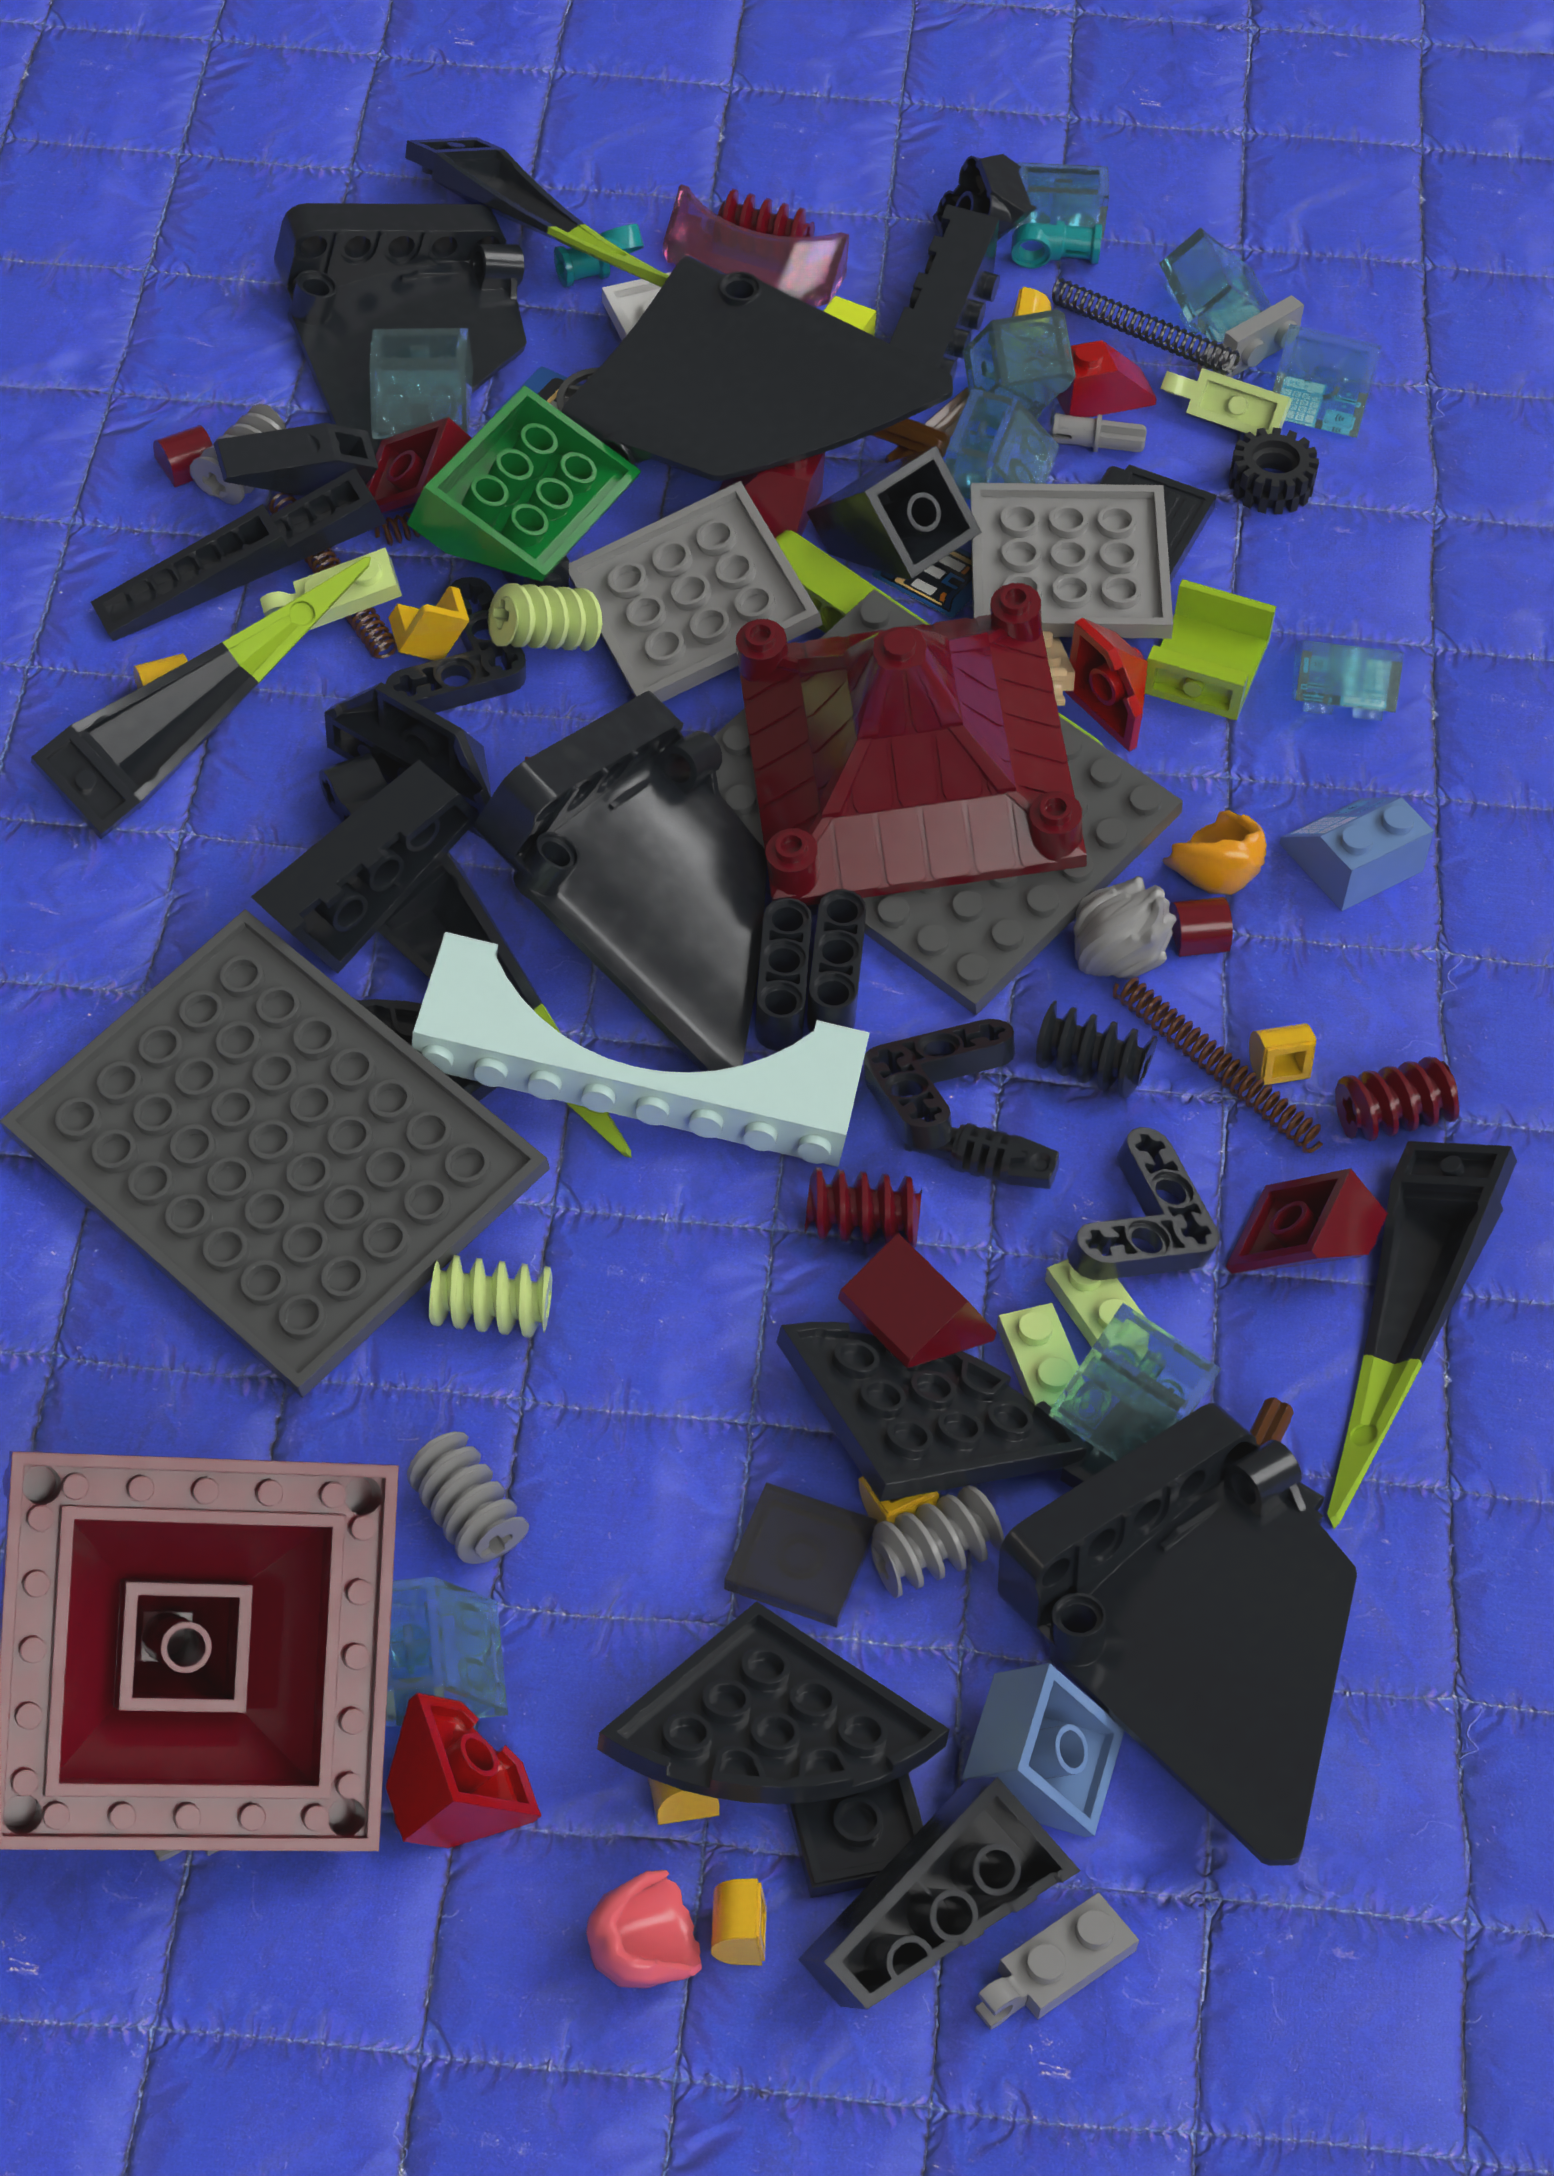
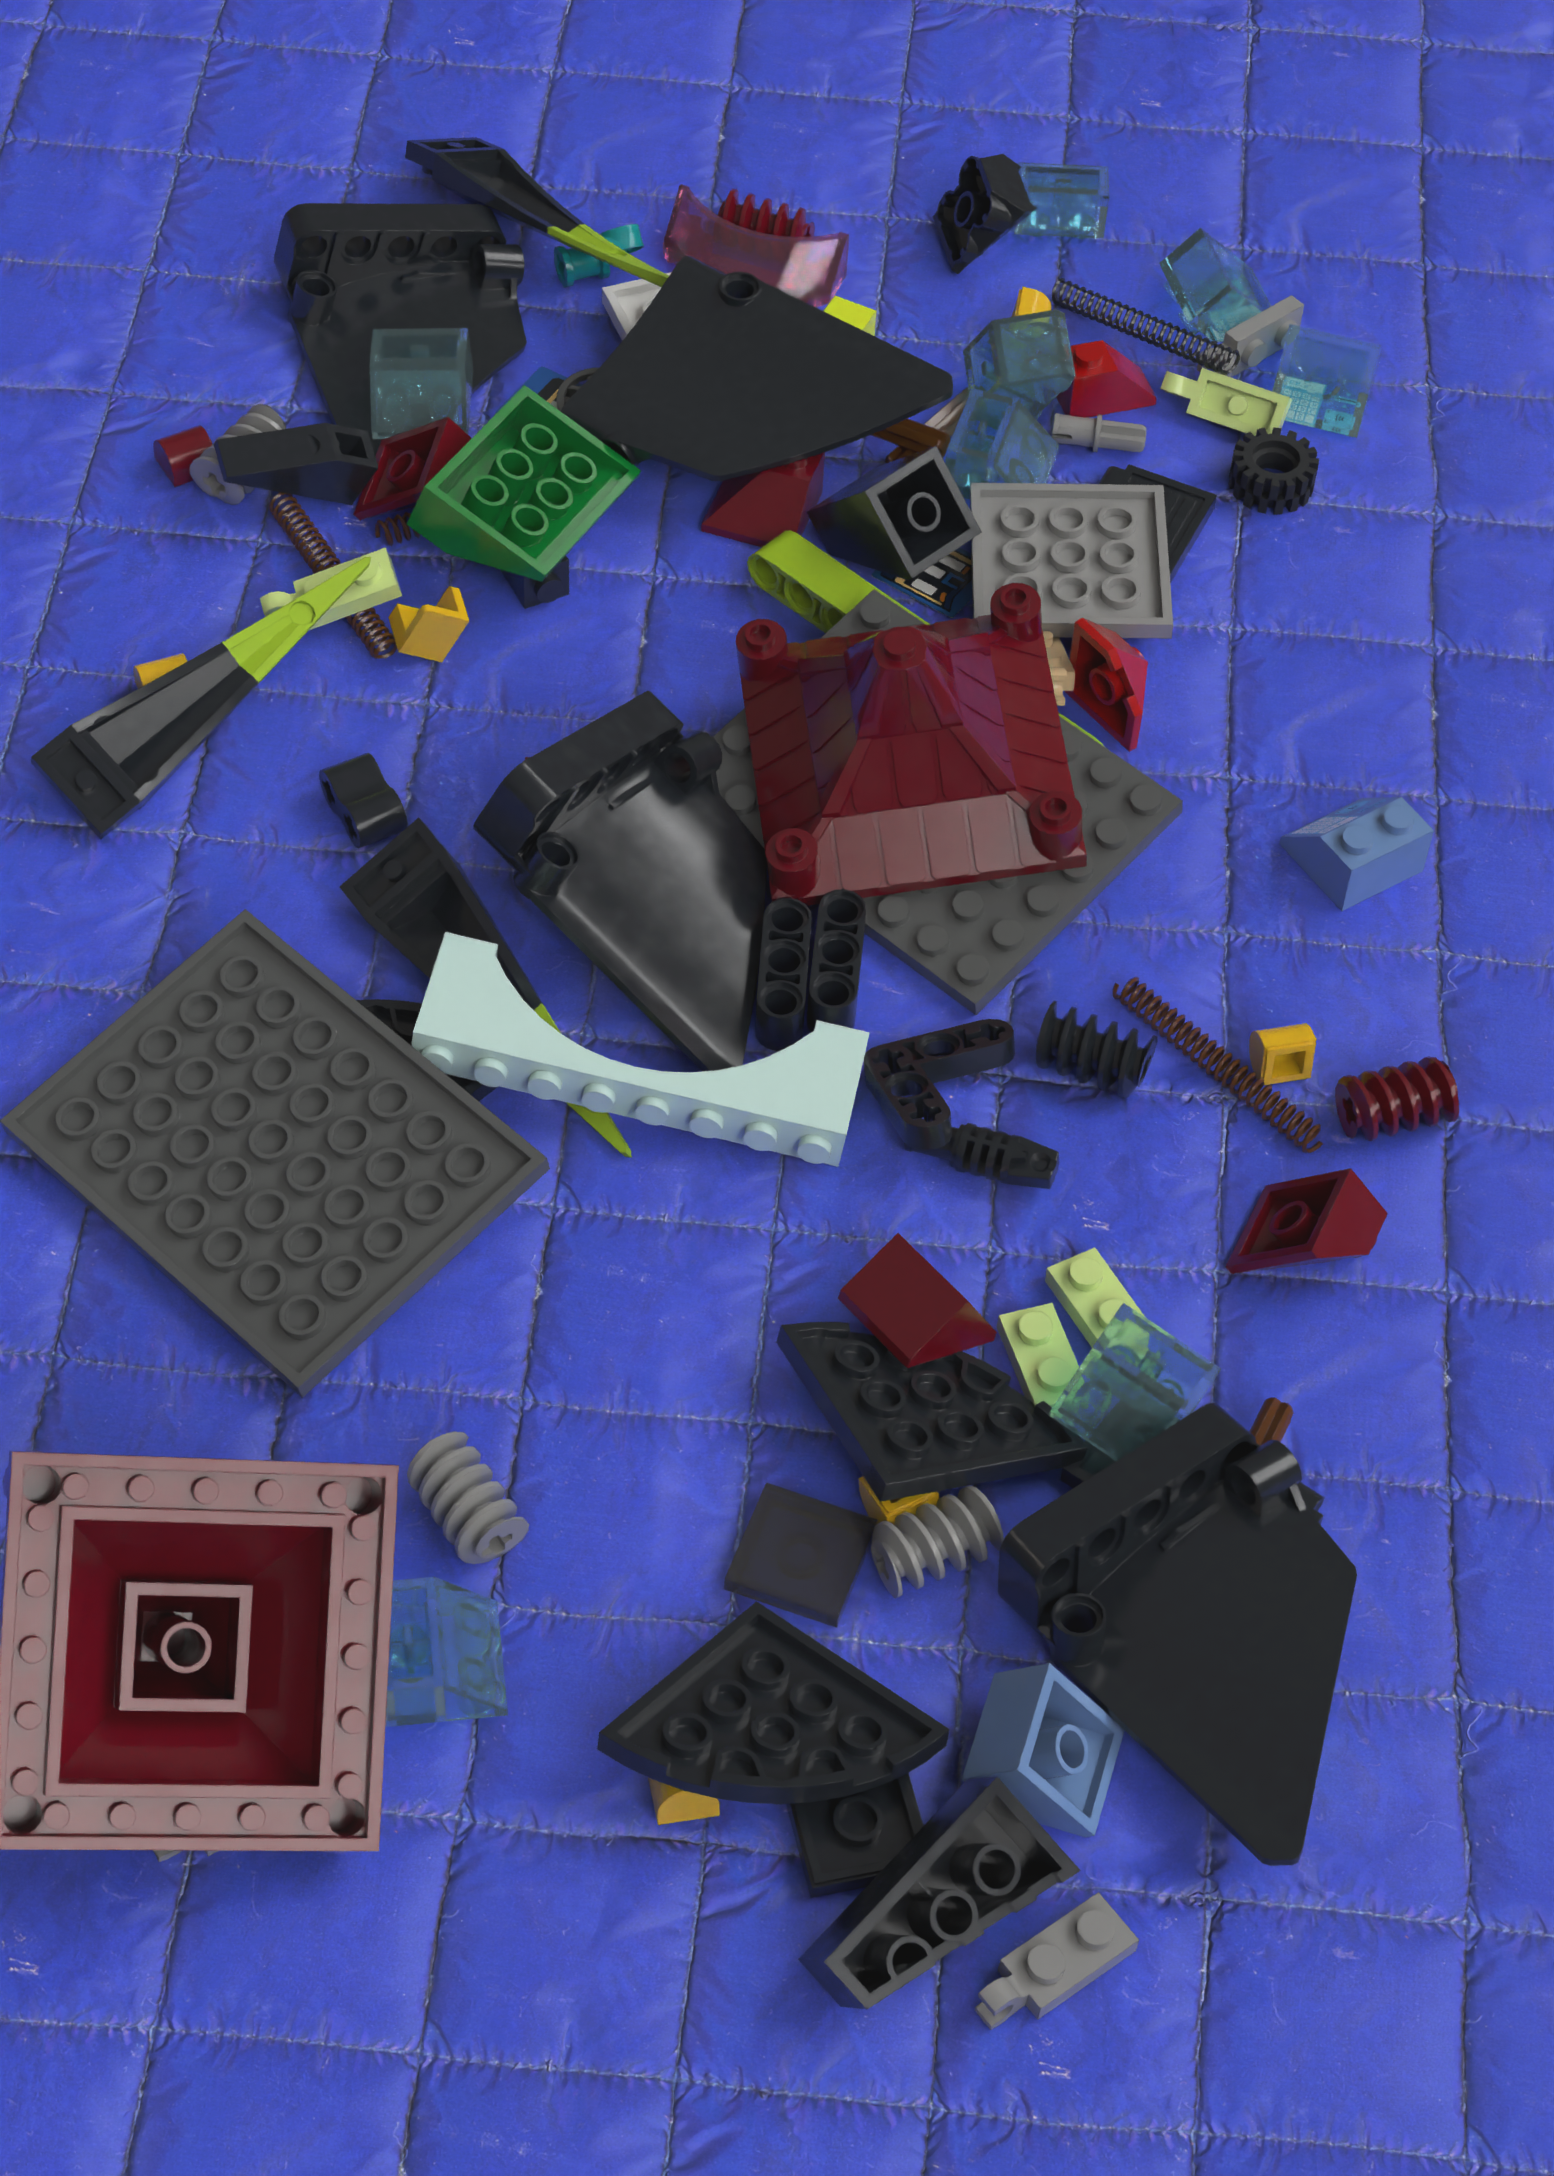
black slope [91,468,387,641] -> none
black wedge [251,760,480,974] -> none
black wedge [324,682,491,839] -> none
black beam [385,577,526,713] -> none
red slope [386,1693,541,1848] -> none
yellowish green piece [429,1255,552,1338] -> none
yellowish green piece [488,583,603,651] -> none
light grey plate [569,481,823,702] -> none
coral hair [586,1870,702,1988] -> none
yellow brick [711,1878,767,1966] -> none
dark red piece [804,1167,922,1248] -> none
black wedge [889,204,1000,381] -> none
teal connector [1011,220,1102,269] -> none
black beam [1067,1127,1220,1280] -> none
light grey hair [1073,876,1177,980] -> none
lime panel [1145,579,1277,721] -> none
light orange hair [1162,810,1267,895] -> none
dark red brick [1169,897,1233,957] -> none
clear light blue slope [1292,639,1404,721] -> none
black plate [1327,1141,1517,1529] -> none

